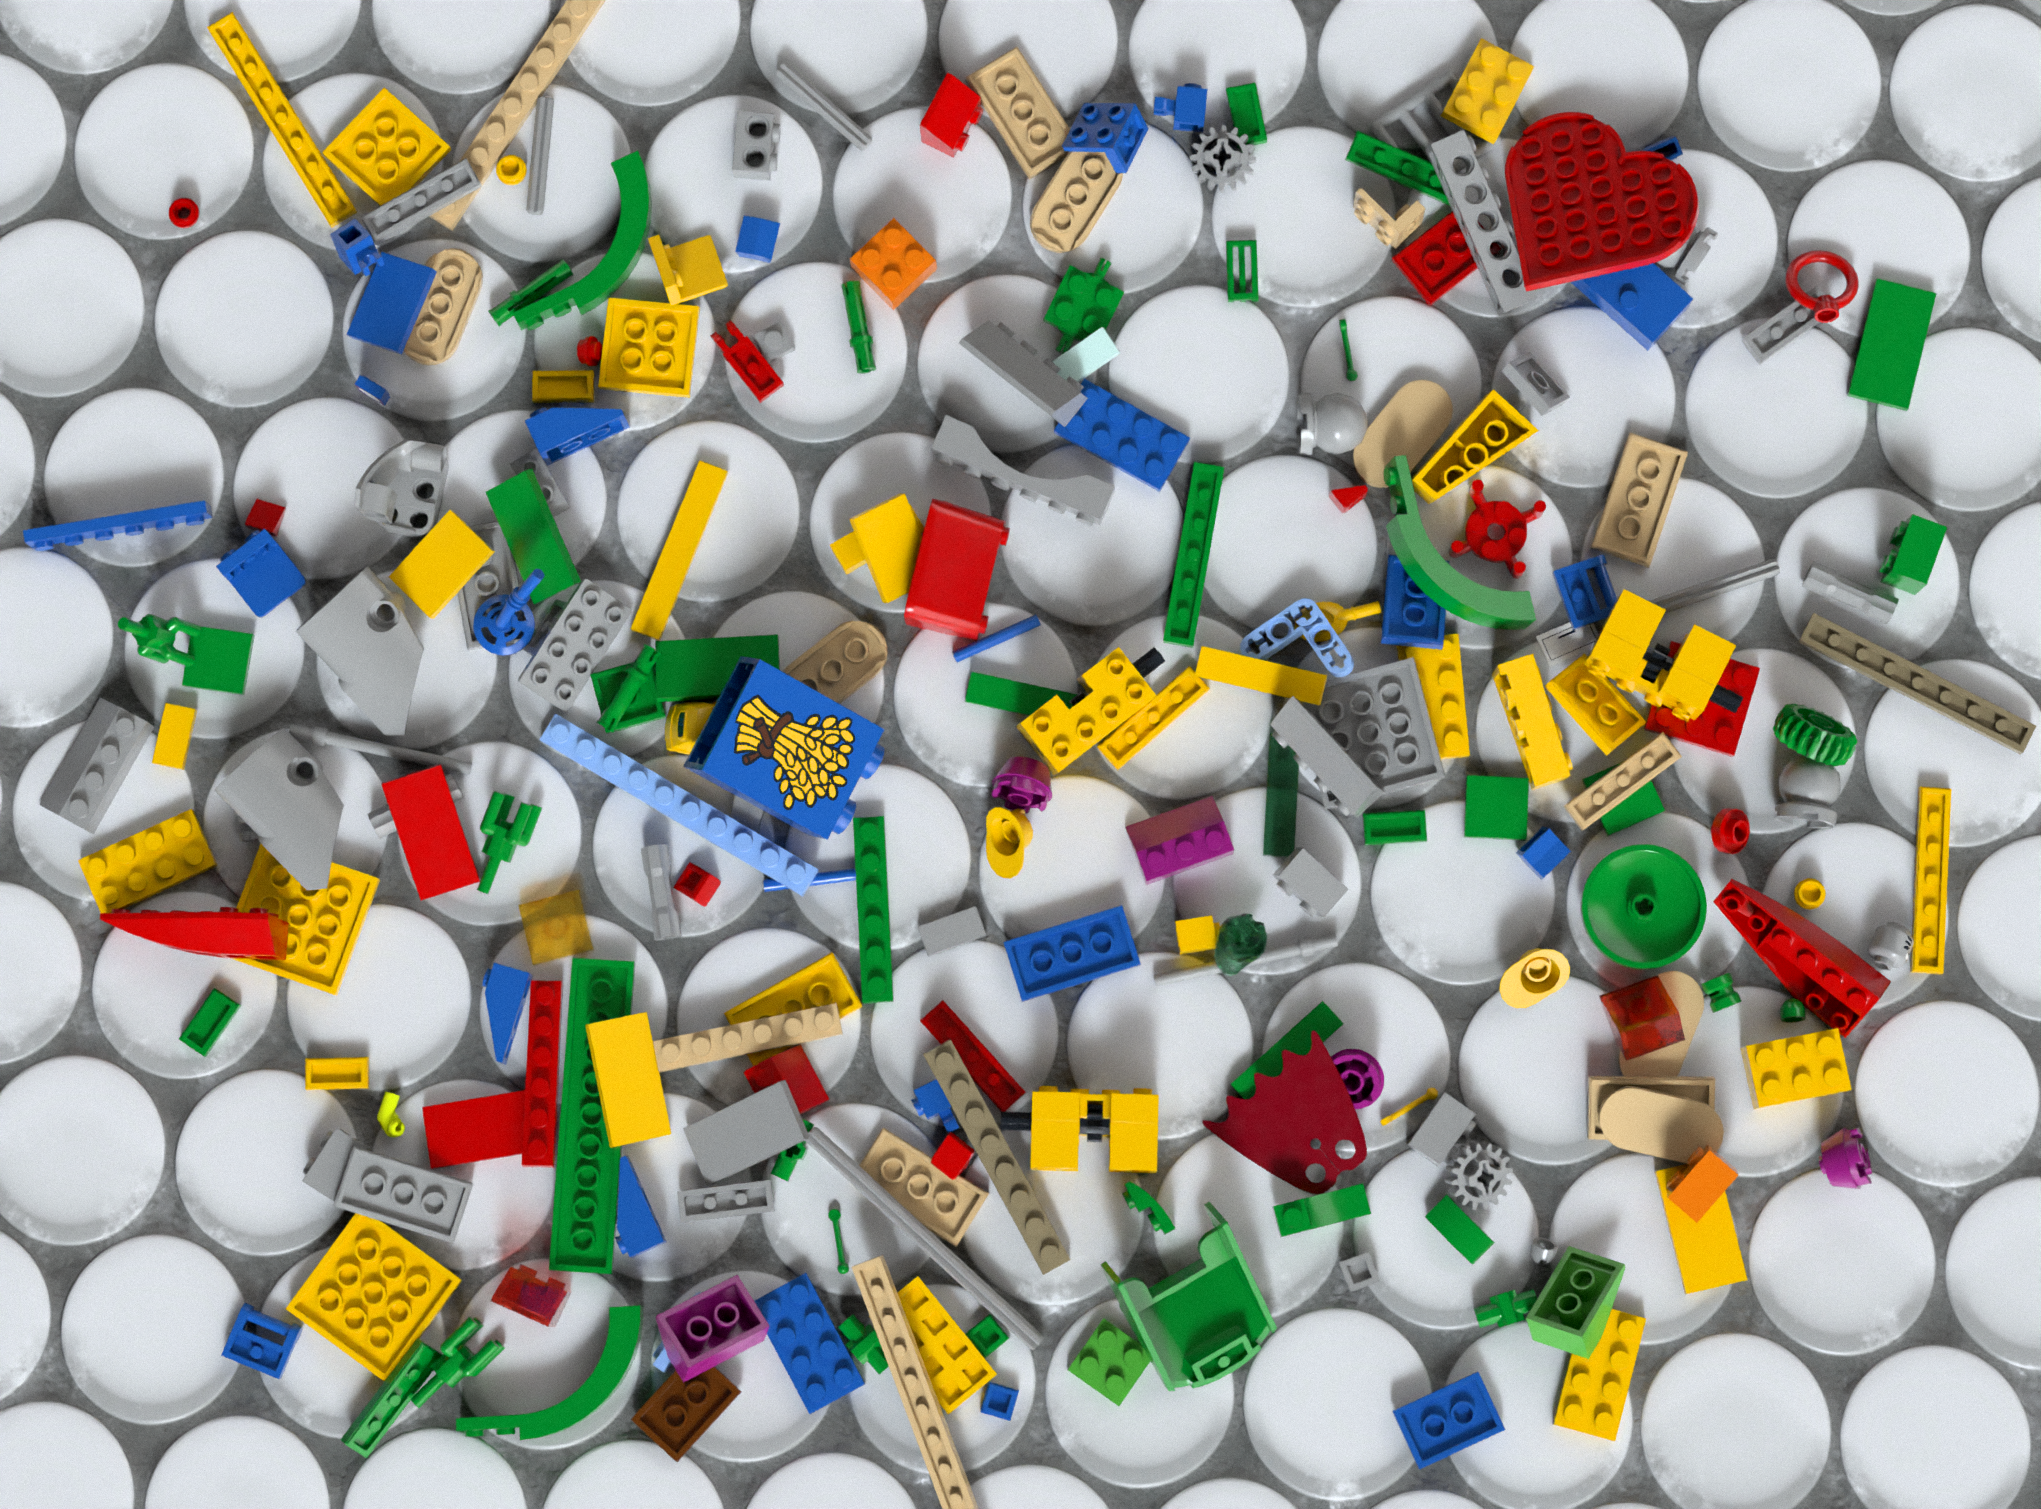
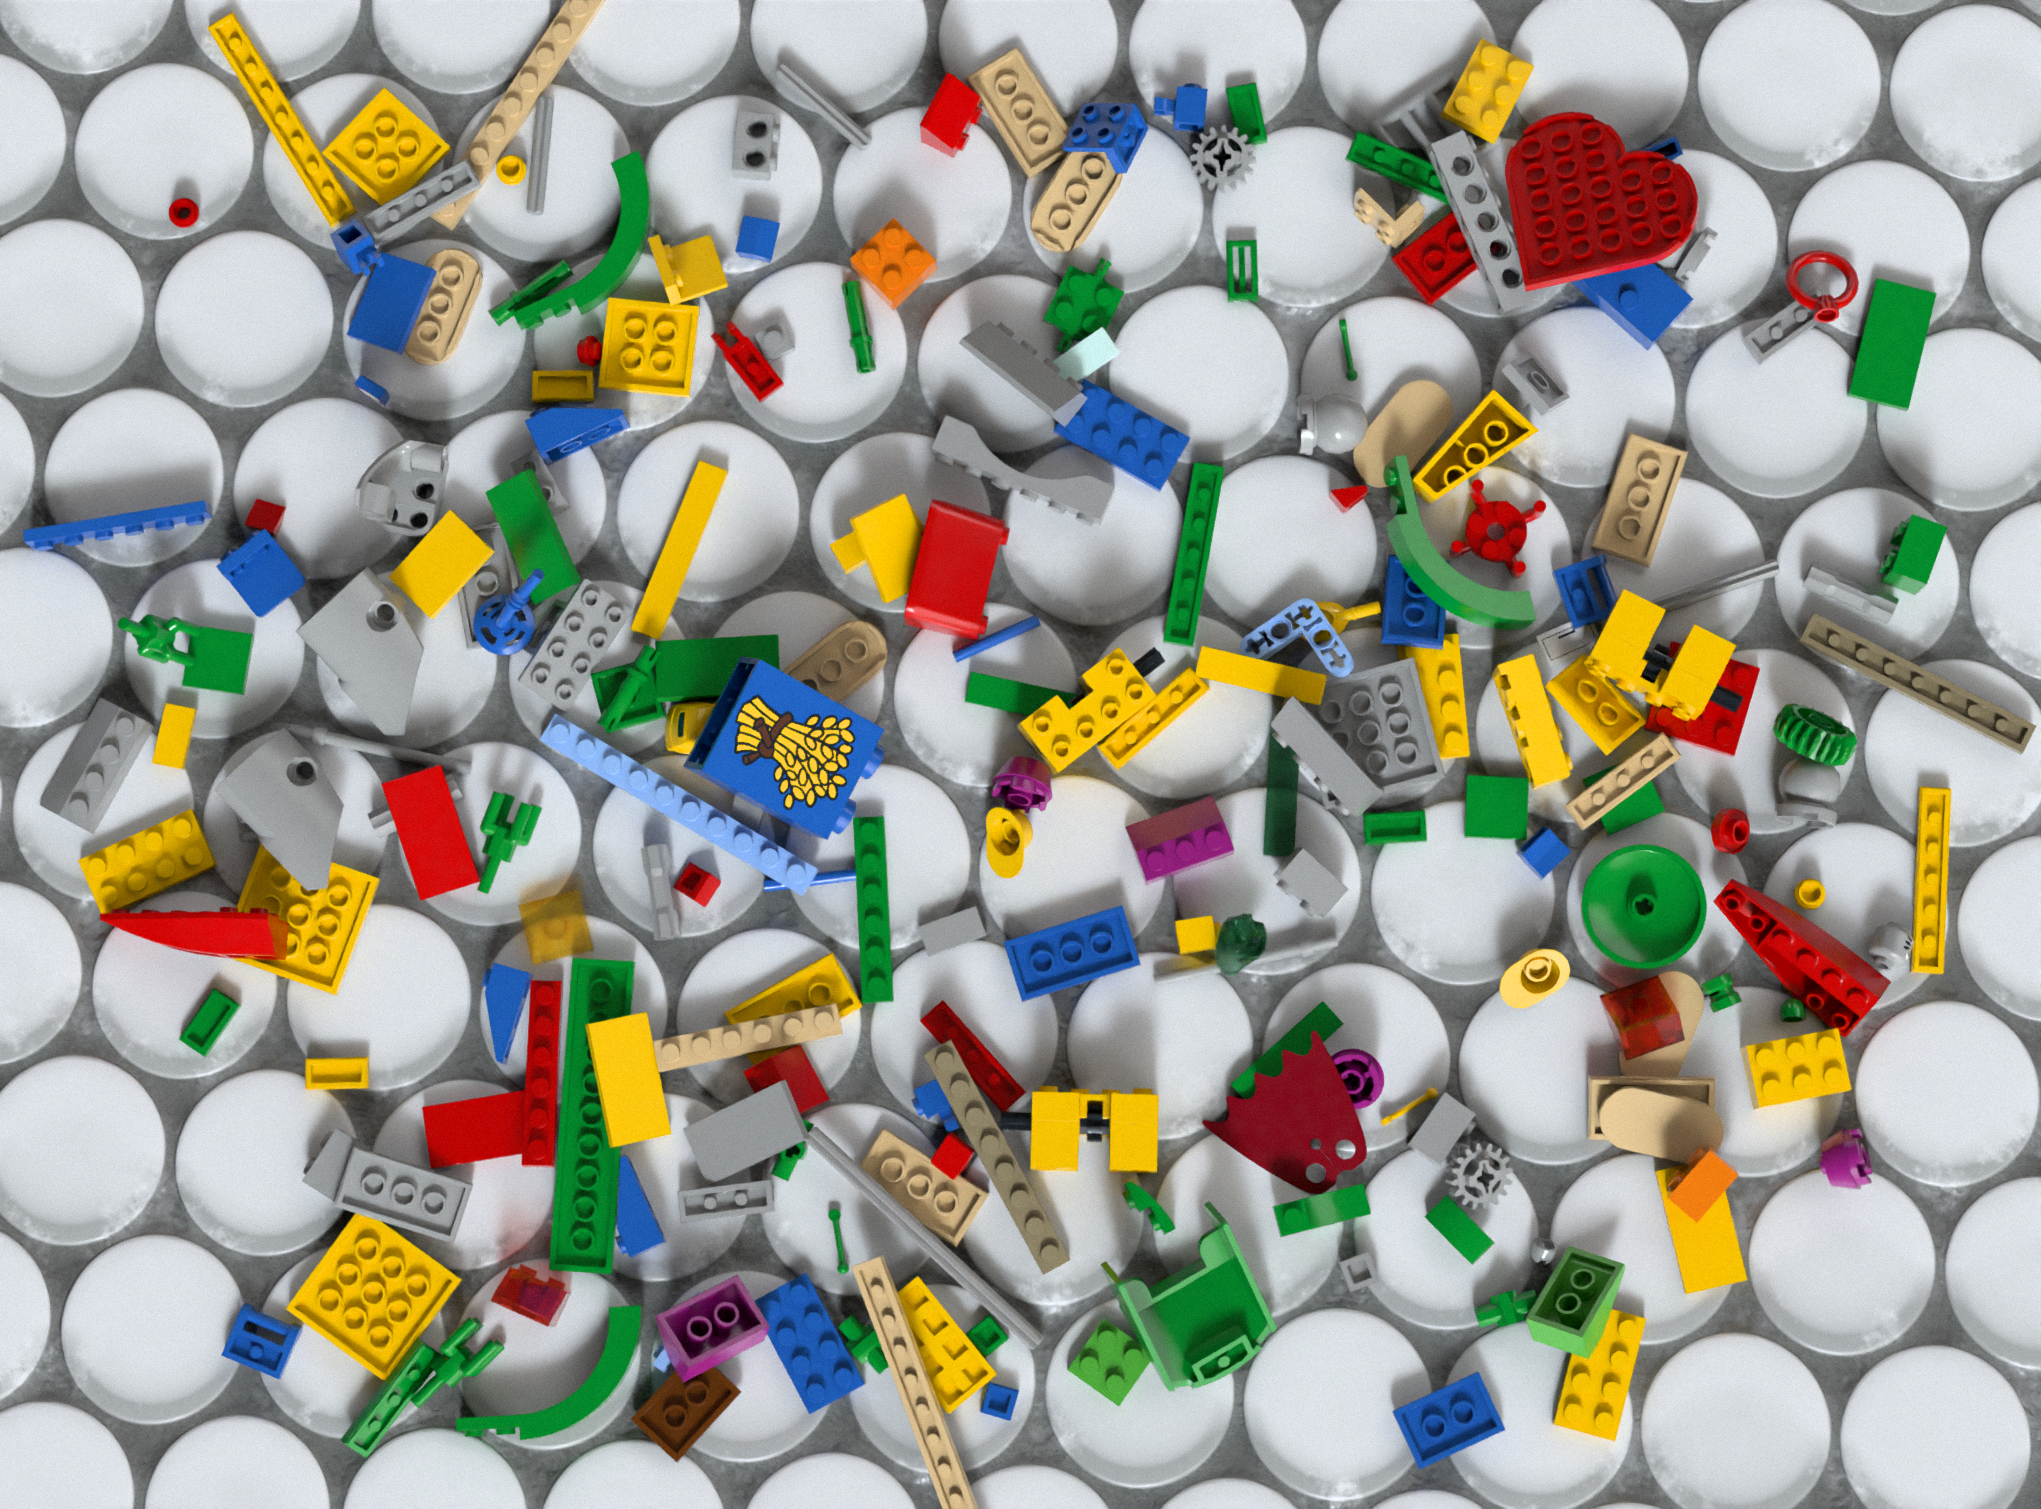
neon yellow arm [377,1091,405,1138] -> none

